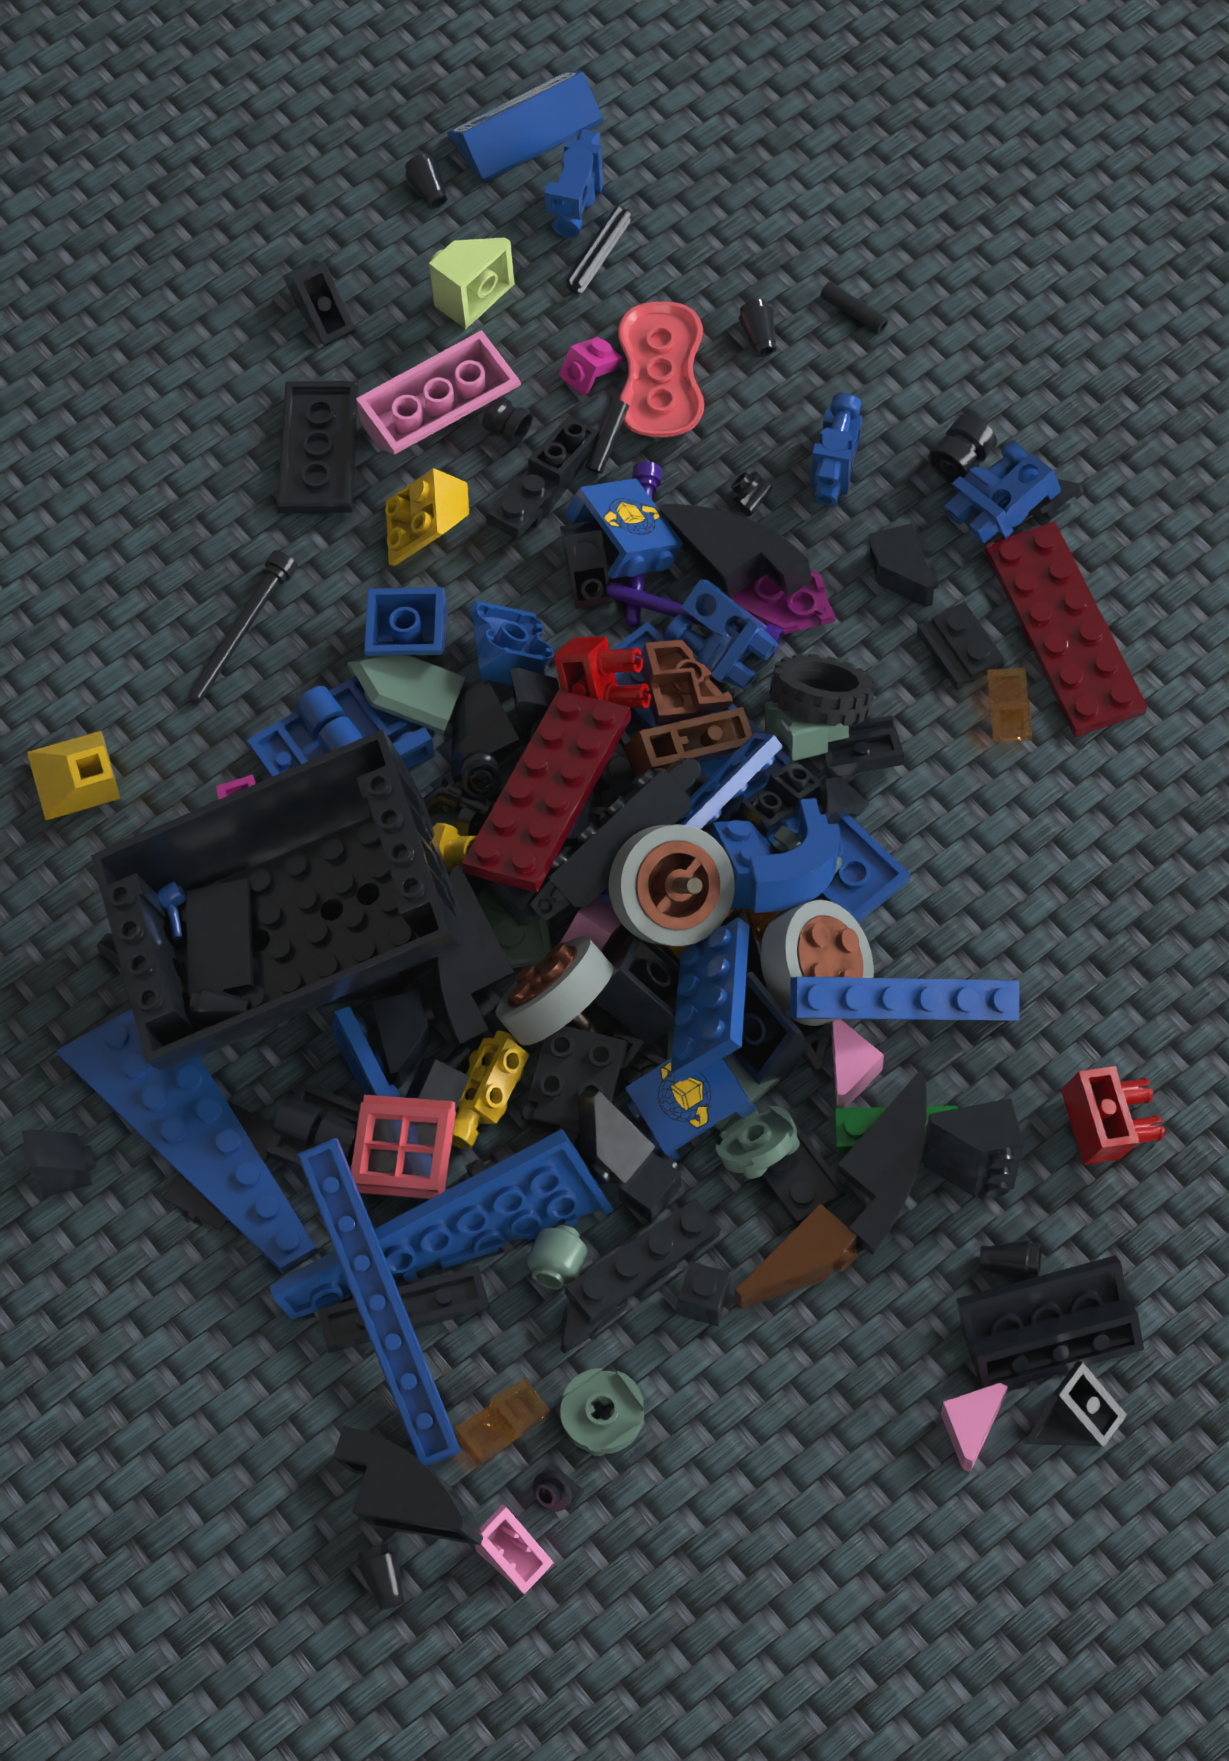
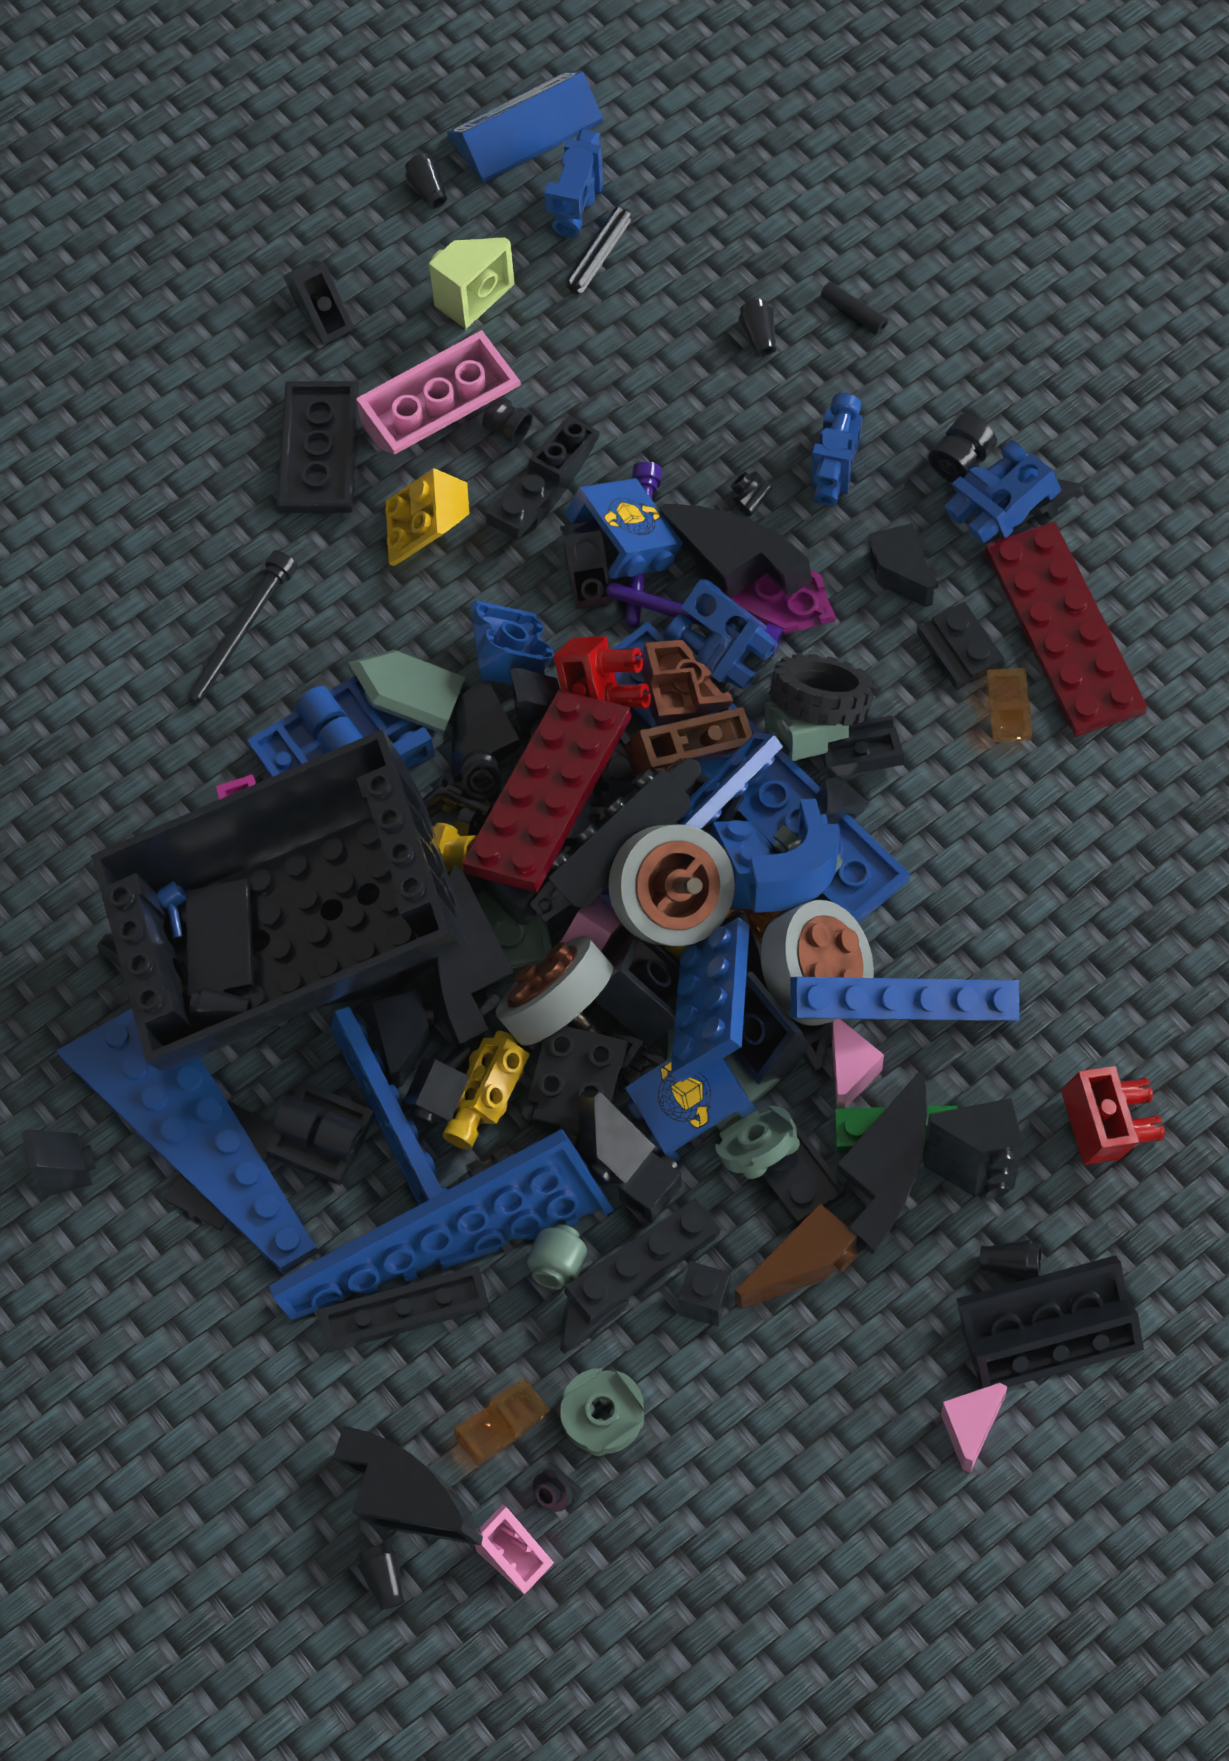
yellow slope [27,731,121,820] -> none
blue tile [297,1138,462,1466] -> none
coral piece [351,1095,456,1200] -> none
blue slope [364,587,448,656] -> none
dark pink bracket [559,337,623,395] -> none
black piece [585,399,630,474] -> none
coral plate [618,301,704,438] -> none
black slope [737,761,822,836] -> none
black slope [1025,1360,1127,1448] -> none

